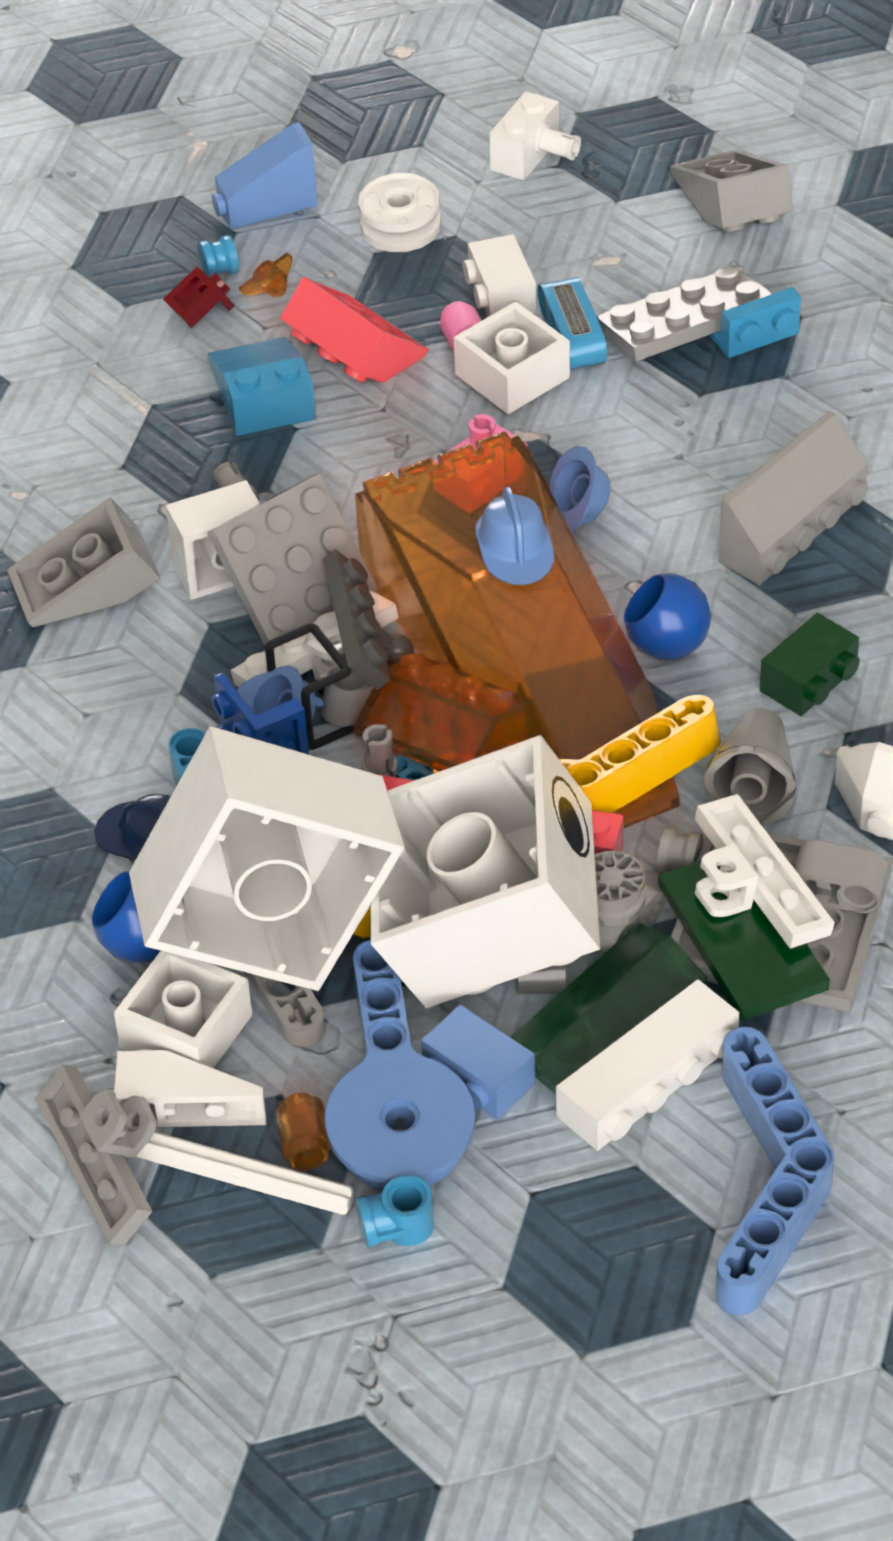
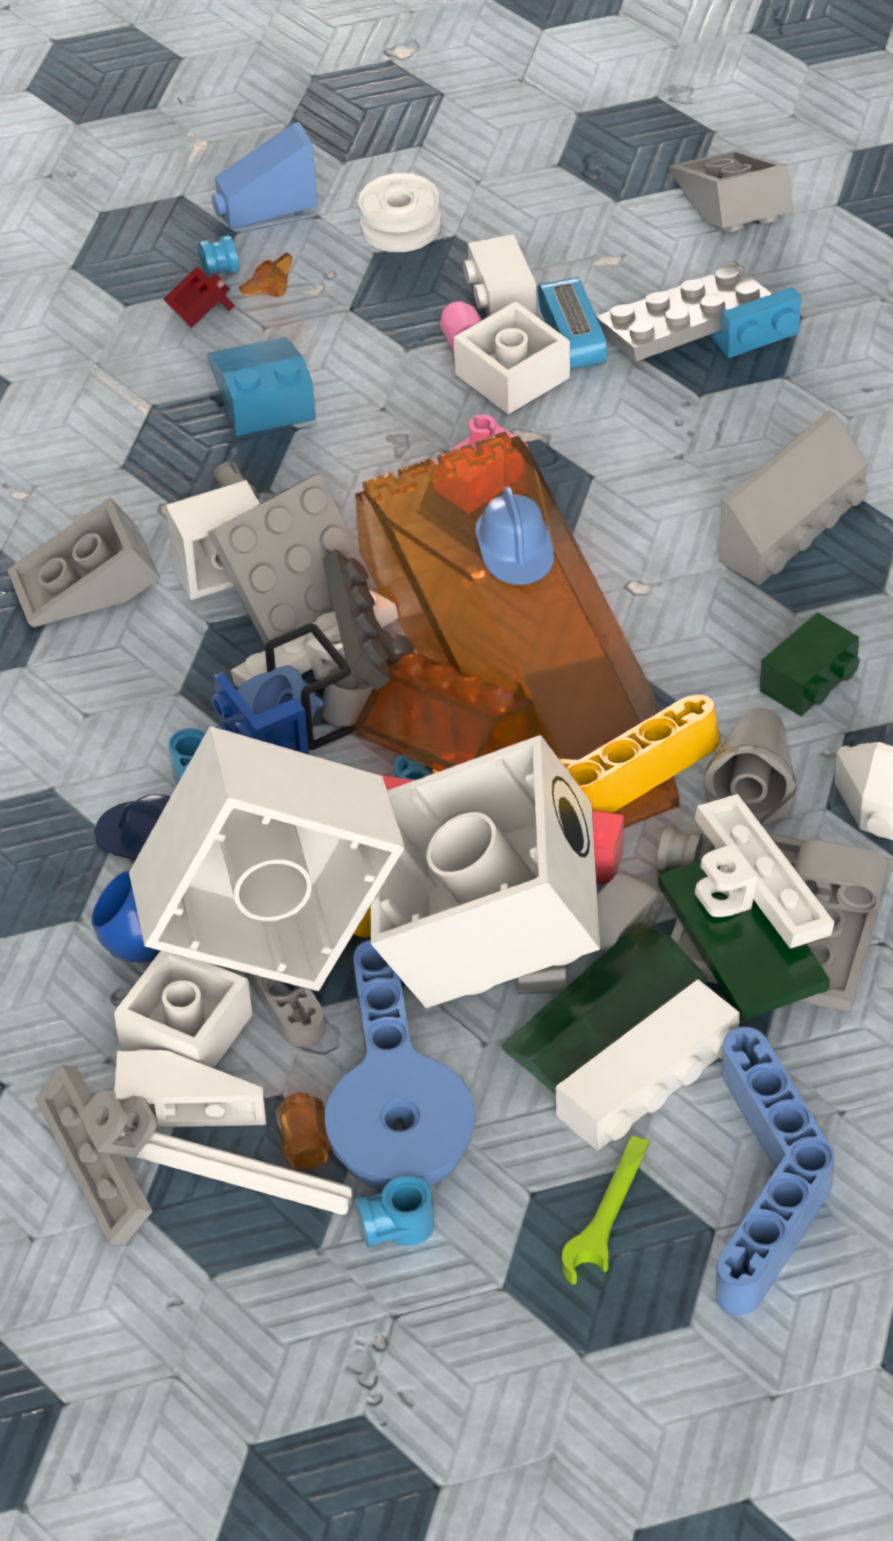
coral slope [280,276,429,383] -> none
light grey pin [361,724,398,777] -> none
medium blue brick [421,1004,535,1120] -> none
white brick [489,91,581,180] -> none
medium blue piece [542,446,610,543] -> none
light grey wheel [594,851,645,926] -> none
blue helmet [624,573,712,660] -> none
none -> lime piece [562,1135,650,1285]

